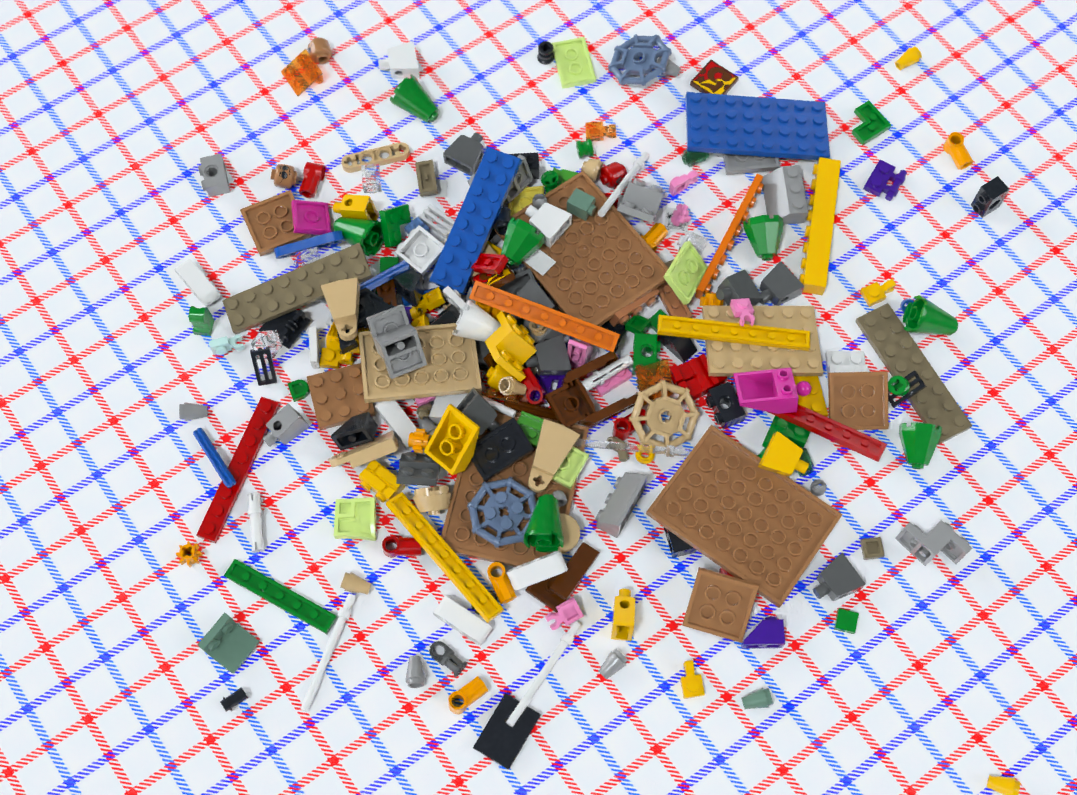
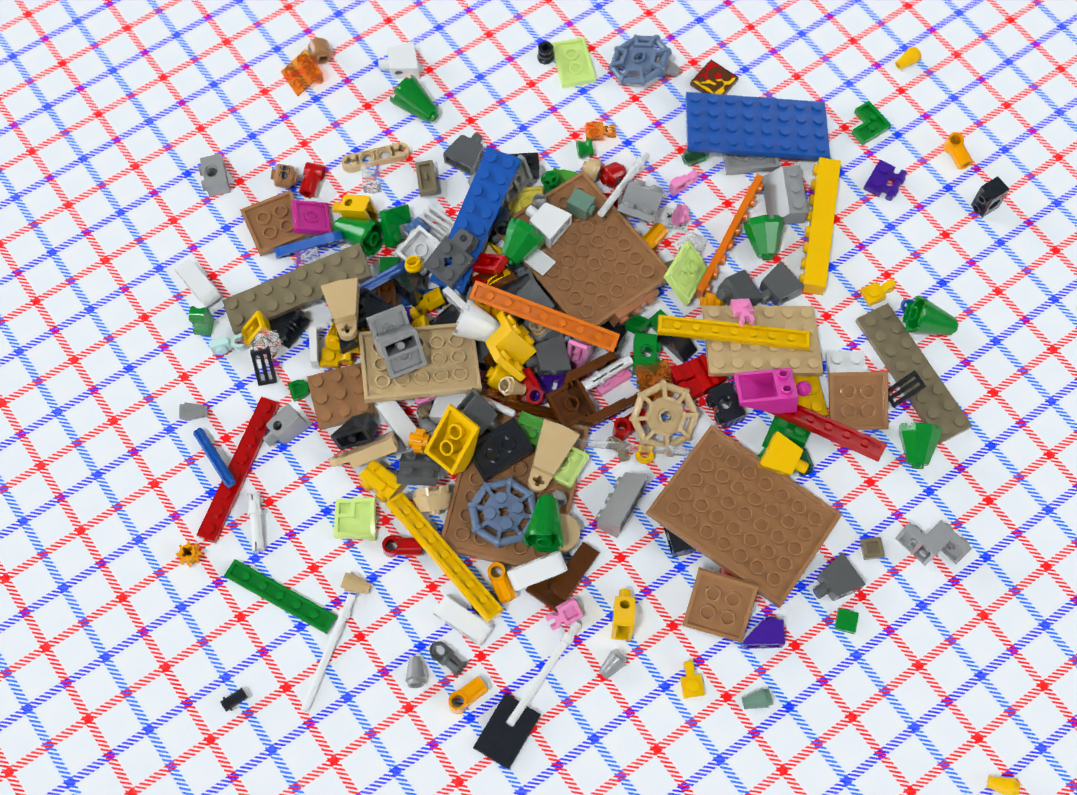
sand green bracket [197,612,260,674] -> none
nougat plate [657,281,693,318] -> none
light grey hinge [810,479,826,496] -> none
green wheel [888,375,910,396] -> none
none -> yellow slope [241,311,274,346]
none -> yellow plate [404,255,423,273]
none -> dark grey plate [423,228,479,289]

